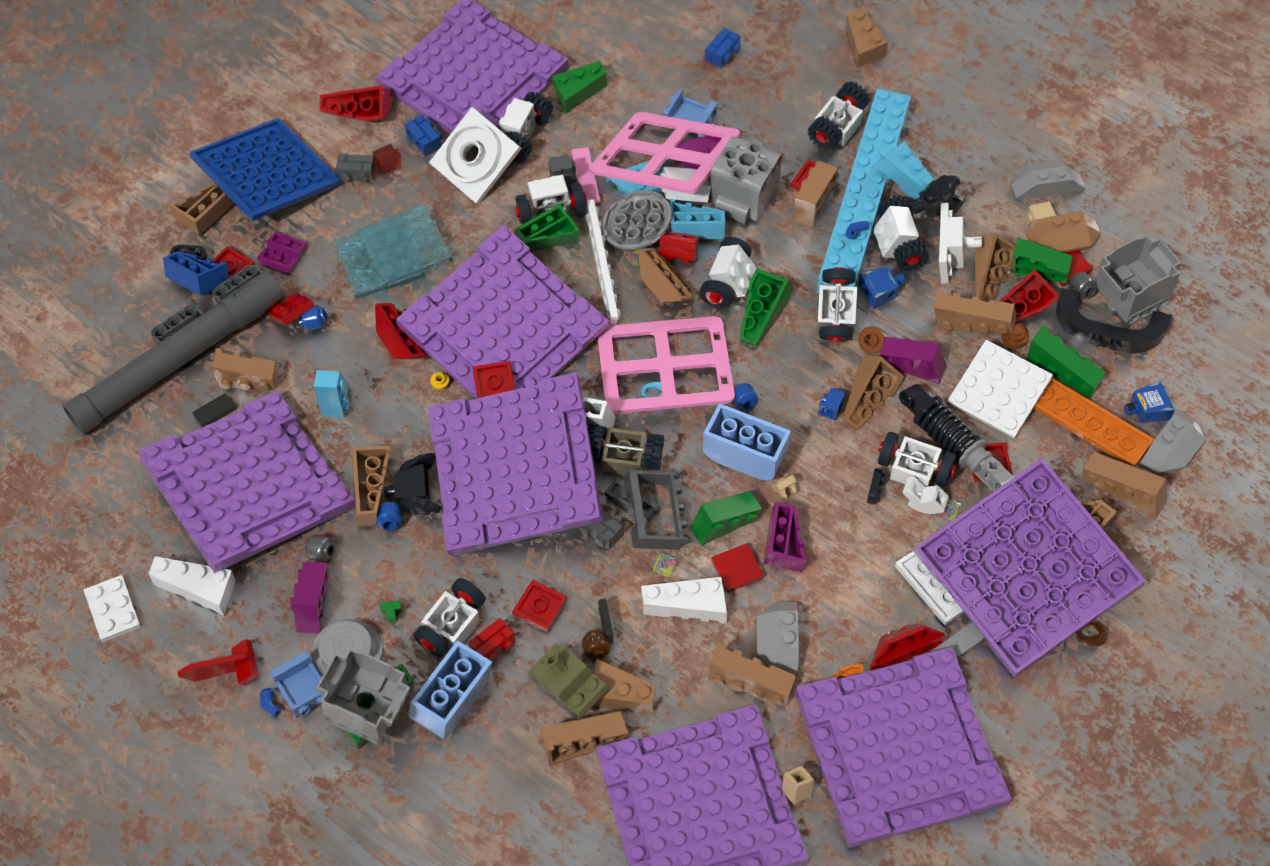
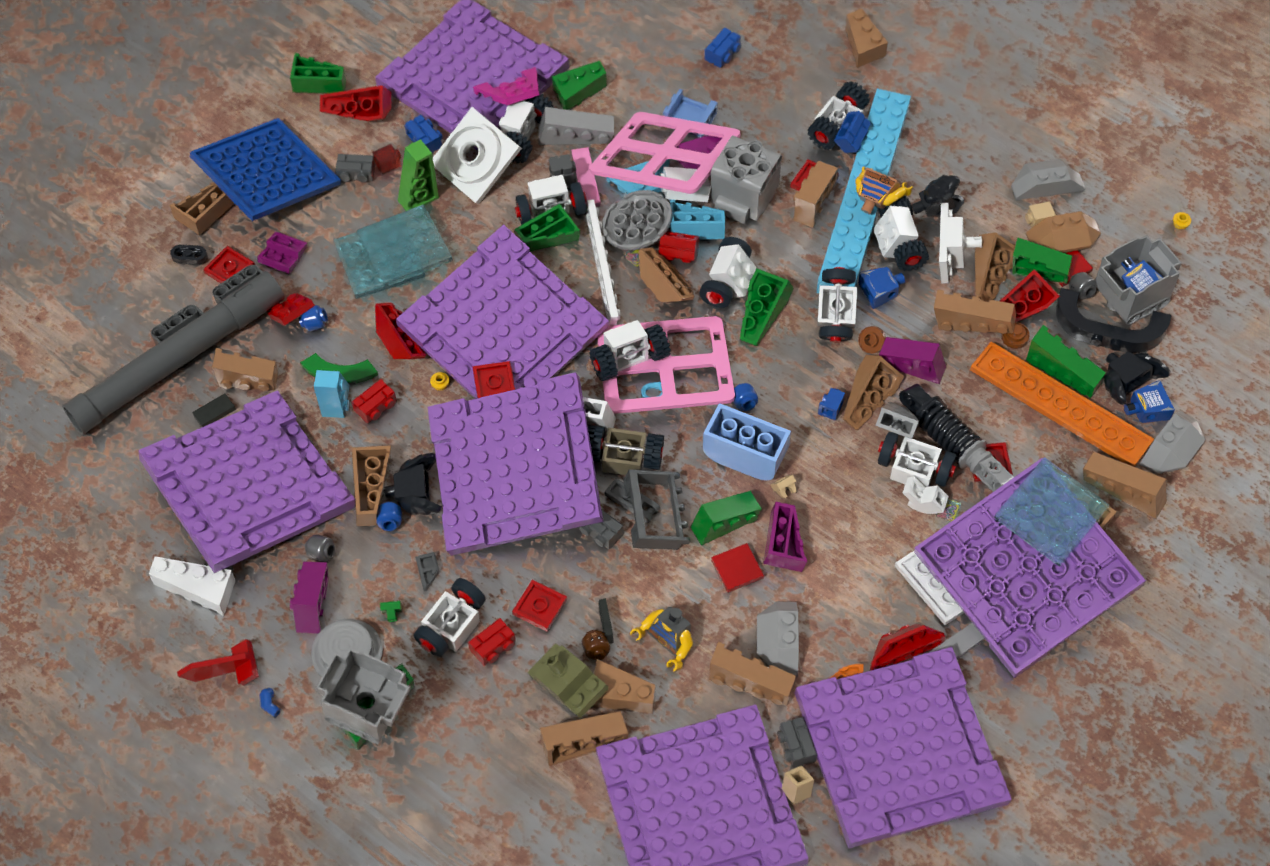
white plate [83,575,141,643] -> none
blue wedge [163,251,229,296] -> none
medium blue panel [270,651,323,718] -> none
light blue brick [409,640,492,739] -> none
white wedge [641,577,727,623] -> none
clear light blue tile [651,552,678,578] -> none
blue arm [846,221,869,239] -> none
black plate [867,468,886,505] -> none
medium azure wedge [872,141,934,201] -> none
white plate [947,340,1053,439] -> none
reddish brown piece [1076,622,1106,647] -> none
none -> green wedge [290,53,346,94]
none -> green tile [300,353,378,383]
none -> red brick [352,379,397,423]
none -> bright green wedge [398,139,439,214]
none -> dark grey tile [415,552,439,591]
none -> dark pink wing [473,67,539,105]
none -> light grey wedge [538,107,614,145]
none -> brick [589,320,671,381]
none -> torso [630,607,693,672]
none -> dark grey brick [777,717,817,768]
none -> blue brick [834,111,871,153]
none -> torso [855,167,913,214]
none -> light grey slope [875,402,919,439]
none -> clear light blue plate [994,457,1110,567]
none -> black torso [1104,352,1171,405]
none -> blue torso [1121,257,1163,293]
none -> yellow plate [1173,212,1191,229]

